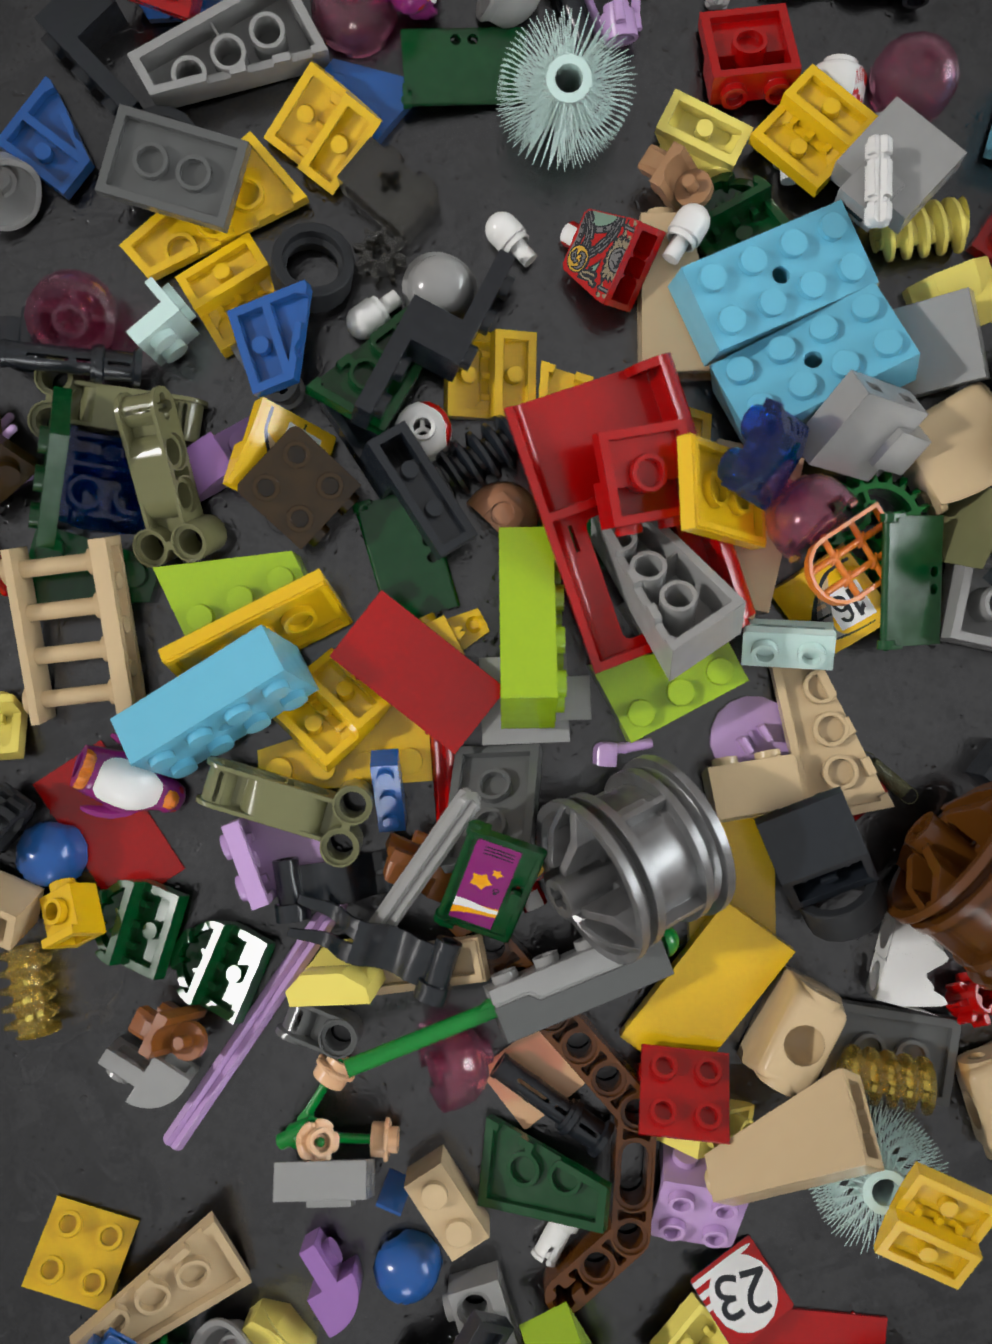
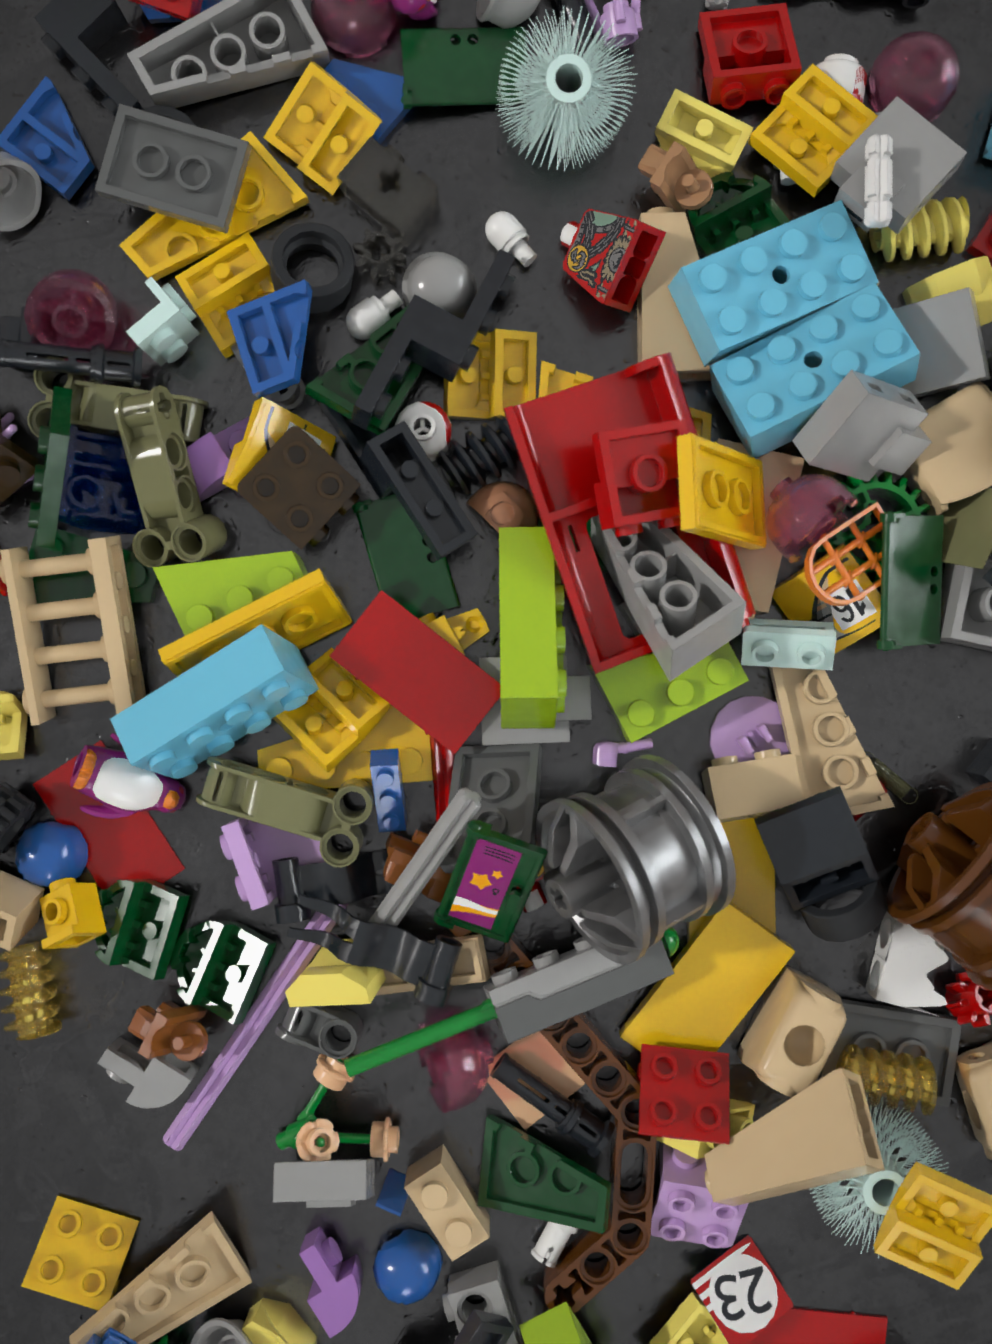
white cylinder [662,203,710,265] -> none
clear blue slope [718,398,810,512] -> none

